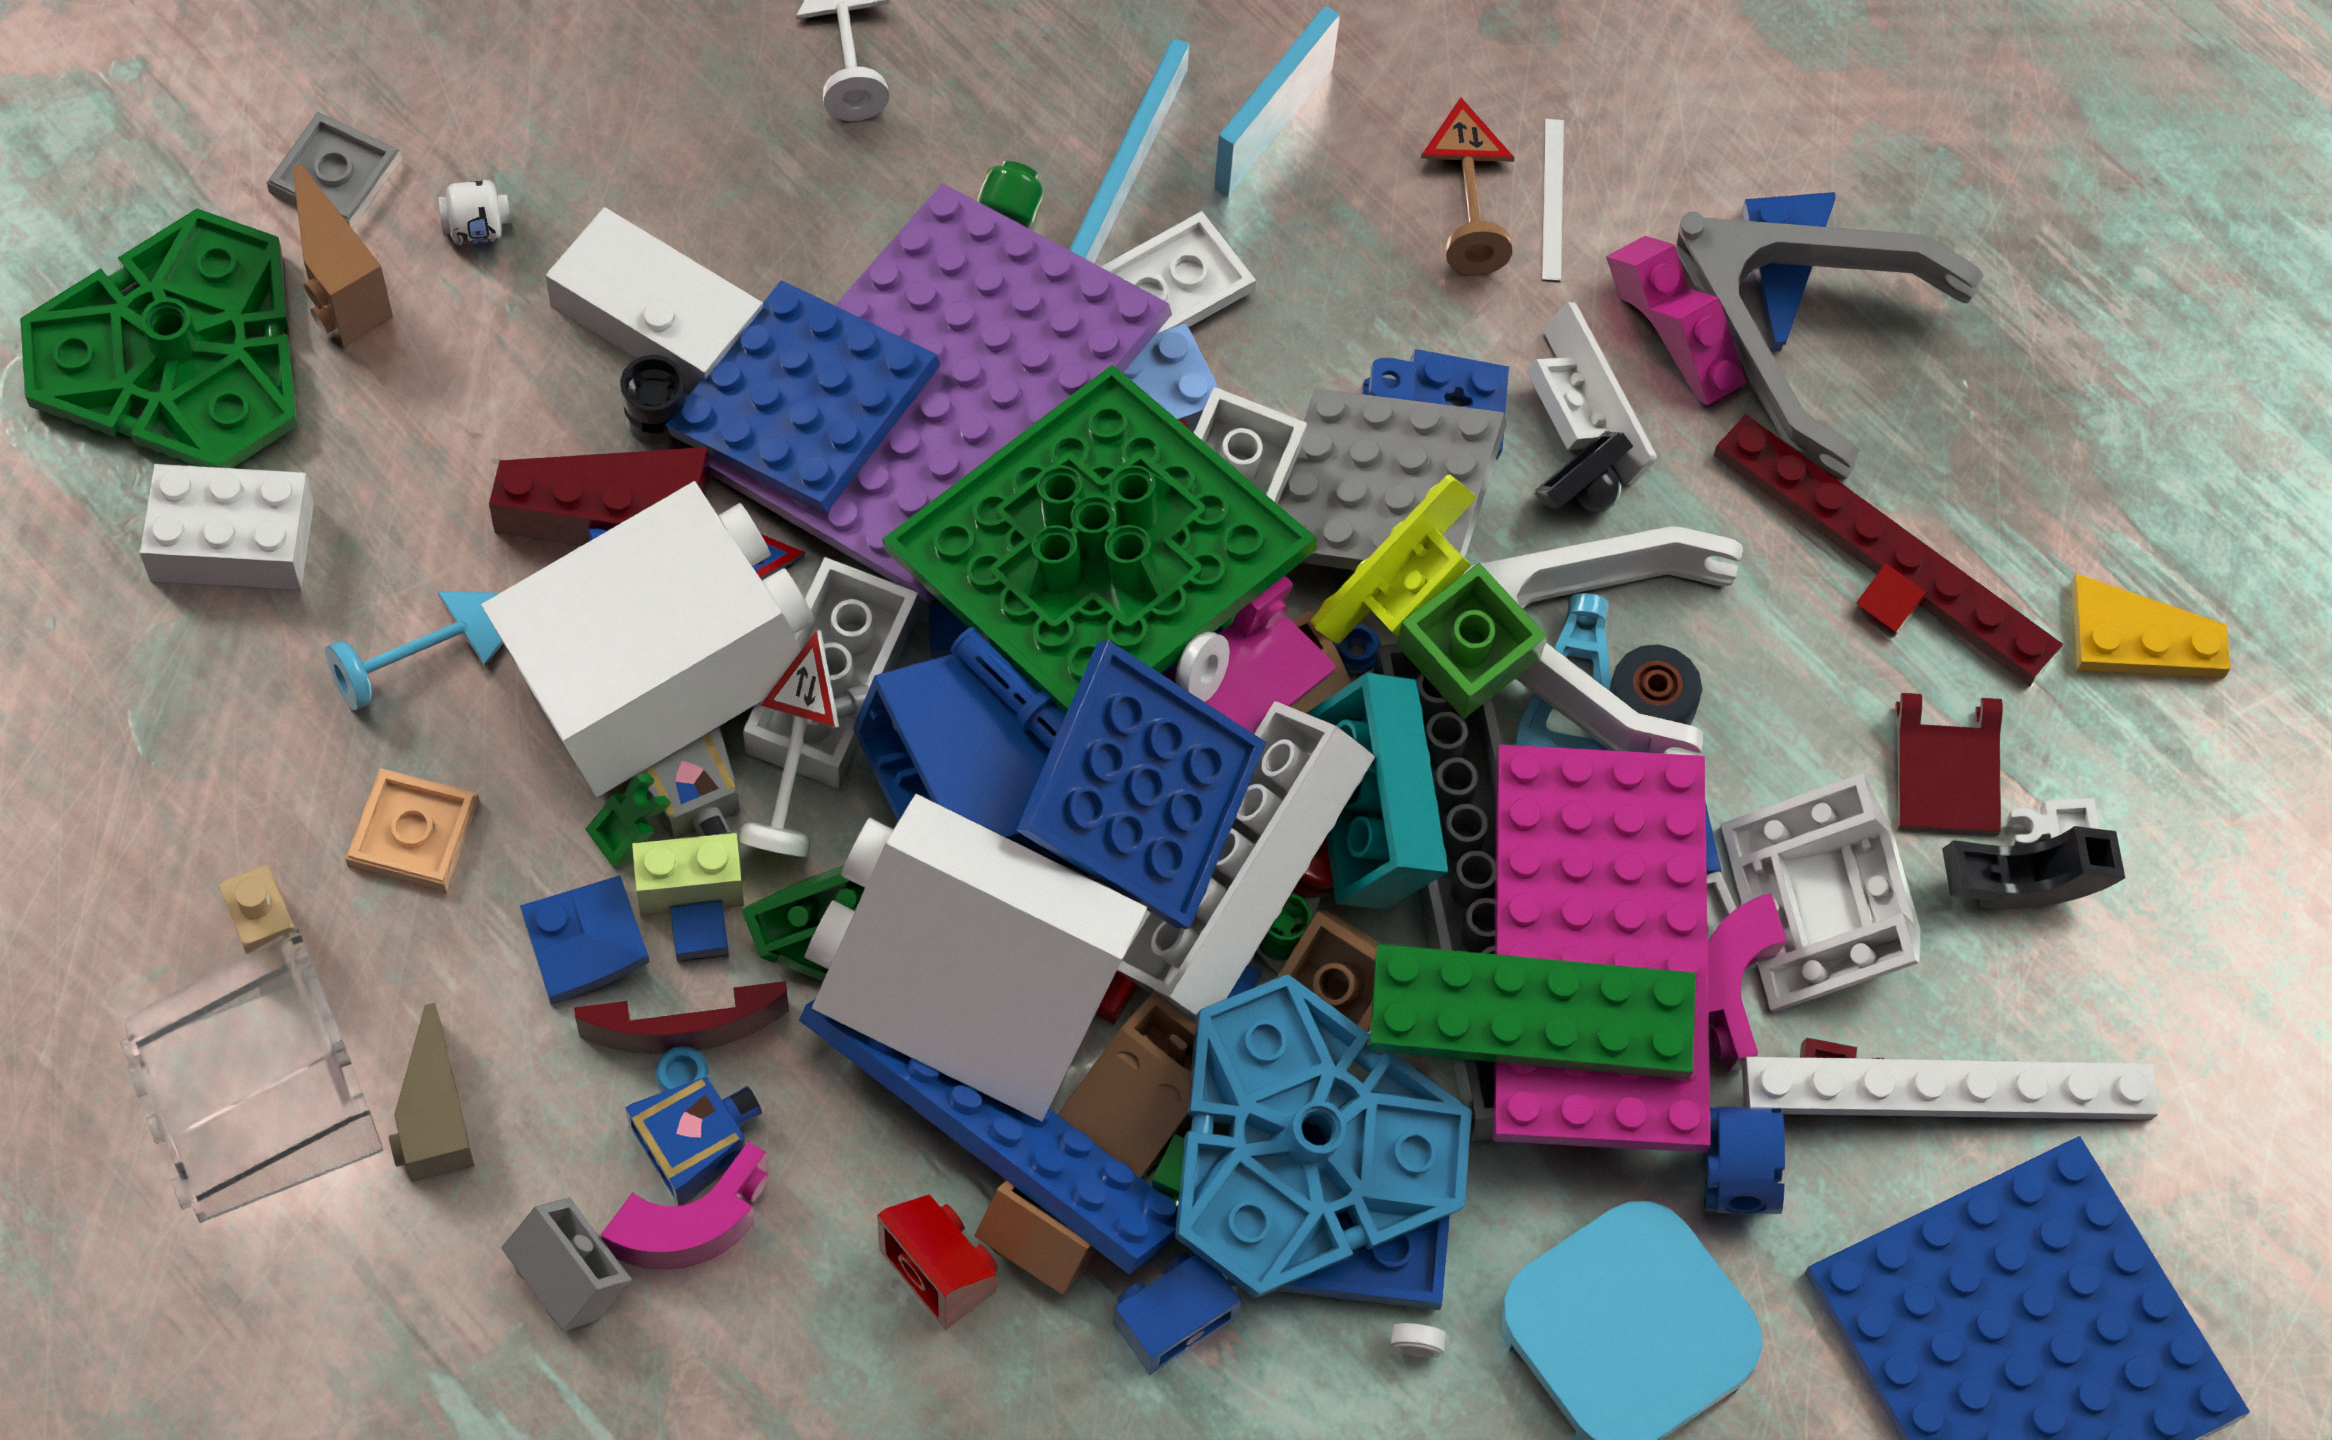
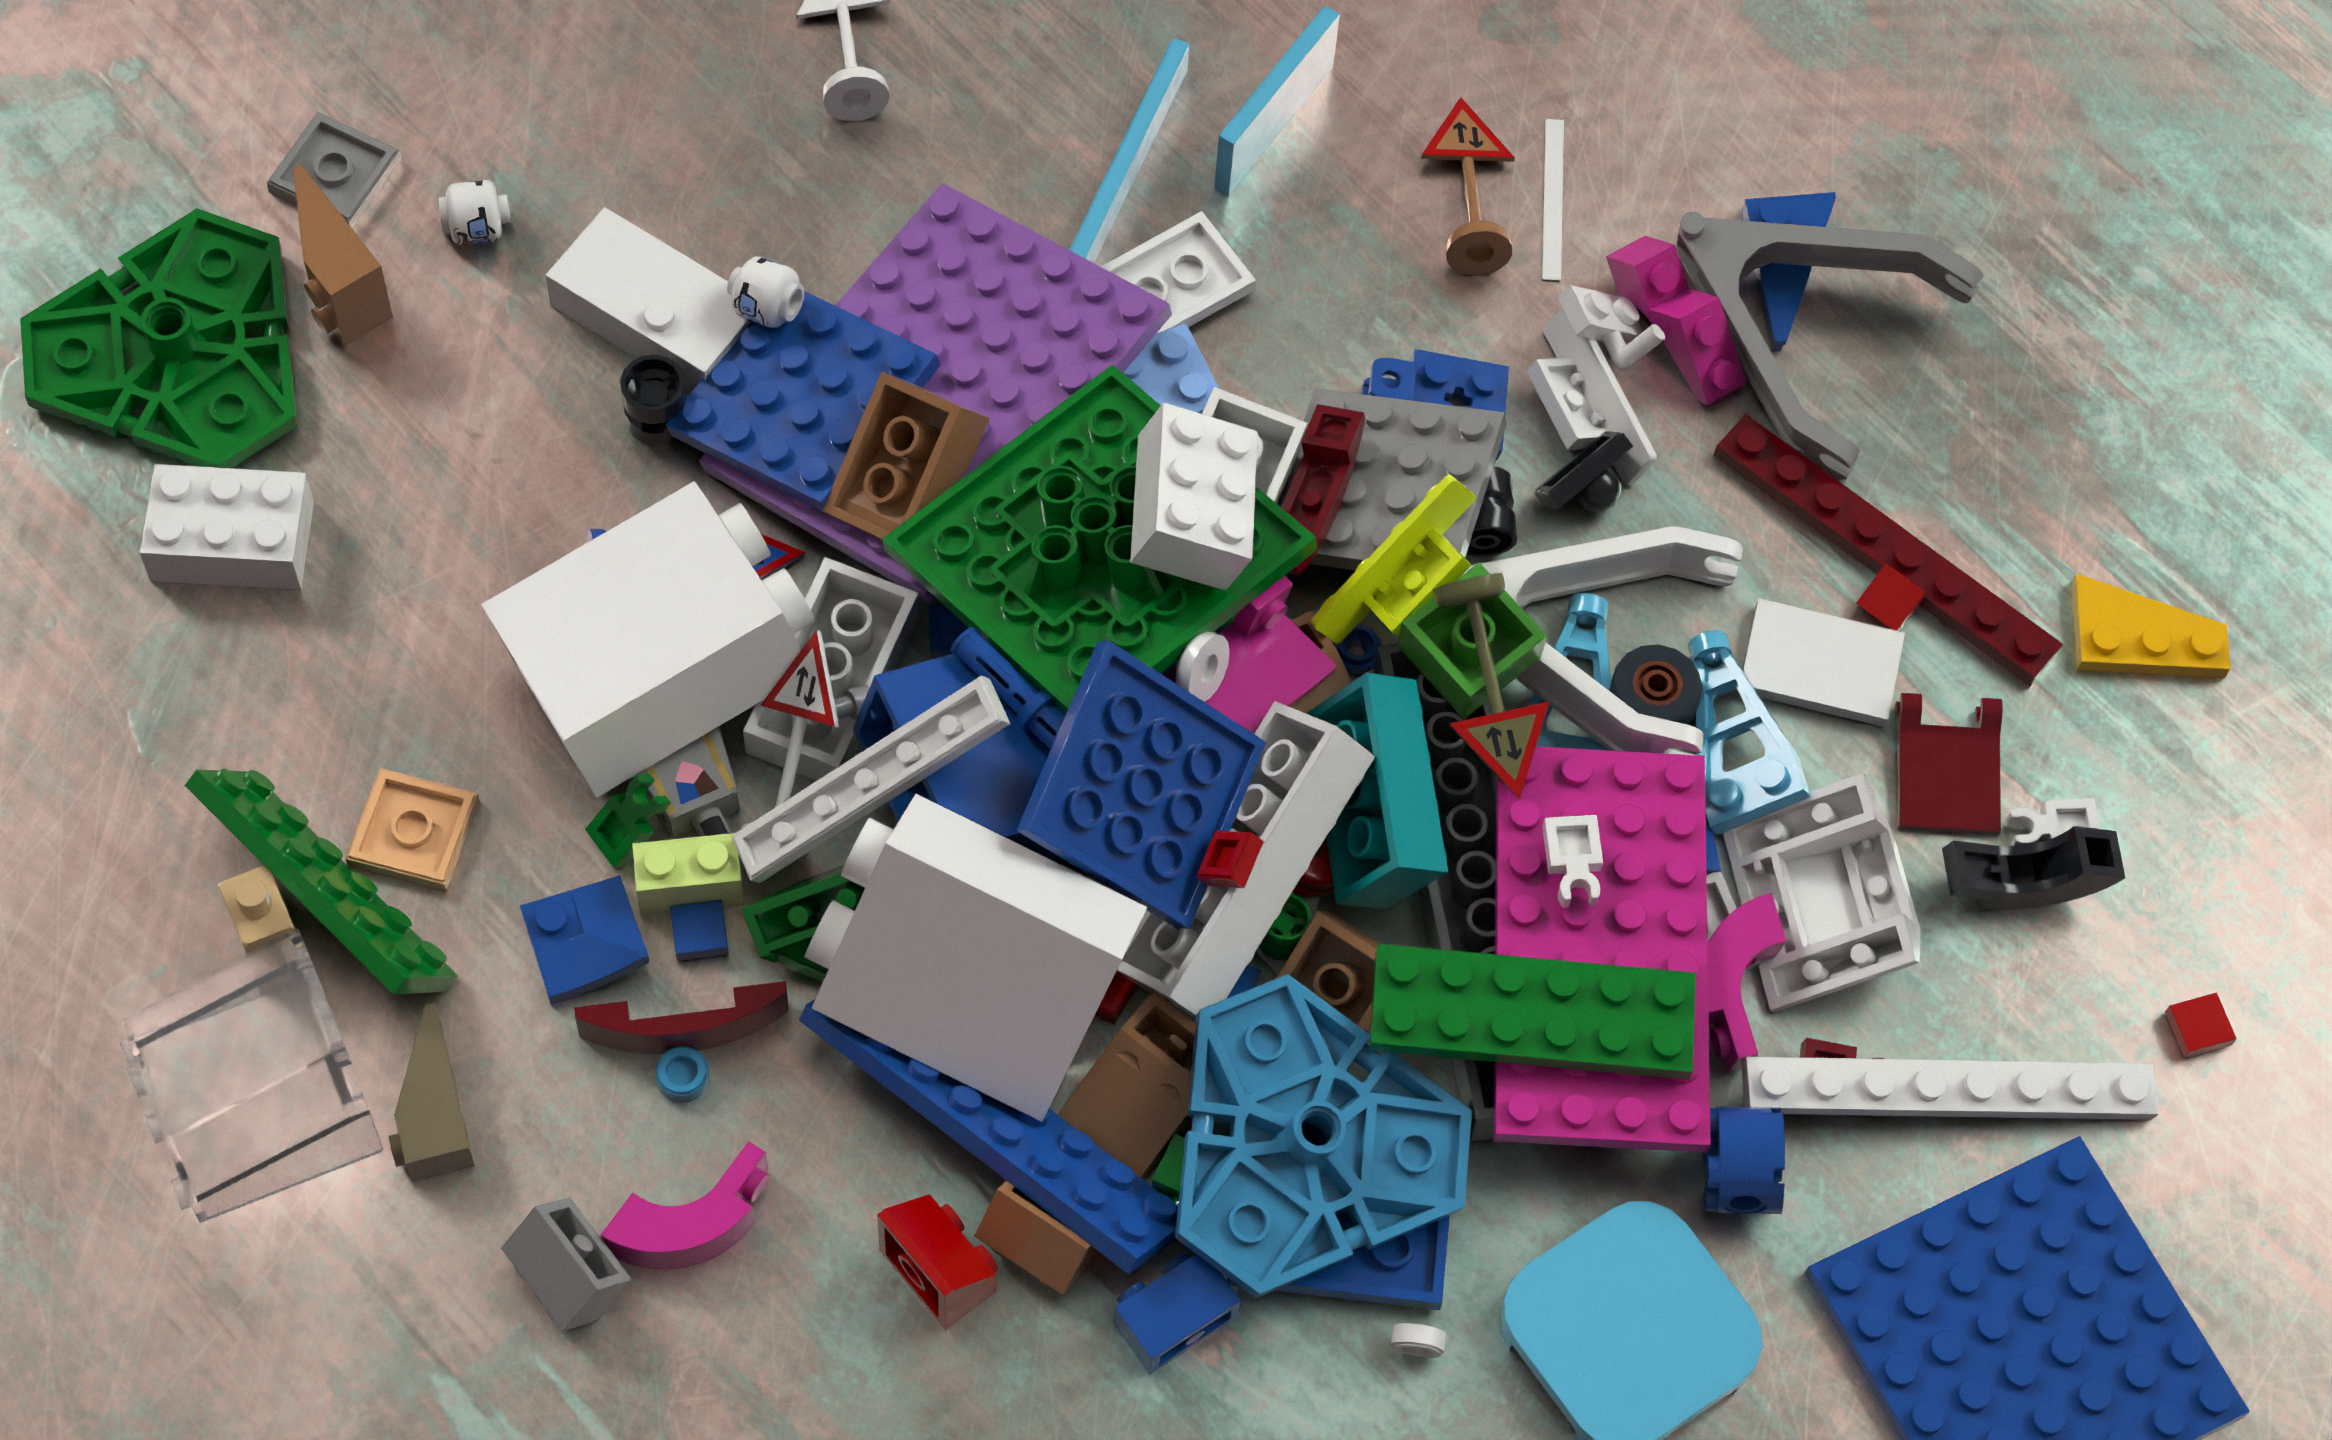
medium azure piece [325,591,503,711] -> none
dark red wedge [489,447,710,546] -> none
blue torso [625,1078,762,1206] -> none
green head [976,160,1045,229] -> none
none -> green plate [184,769,458,994]
none -> white head [727,256,805,328]
none -> white tile [732,676,1010,883]
none -> medium nougat slope [822,371,990,539]
none -> white brick [1130,402,1258,591]
none -> red tile [1197,830,1264,888]
none -> dark red slope [1281,404,1365,575]
none -> olive piece [1433,573,1550,799]
none -> black wheel [1466,466,1517,557]
none -> white plate [1542,815,1603,908]
none -> white plate [1557,285,1665,370]
none -> medium azure plate [1688,630,1811,835]
none -> white tile [1742,598,1905,727]
none -> red tile [2165,992,2237,1058]

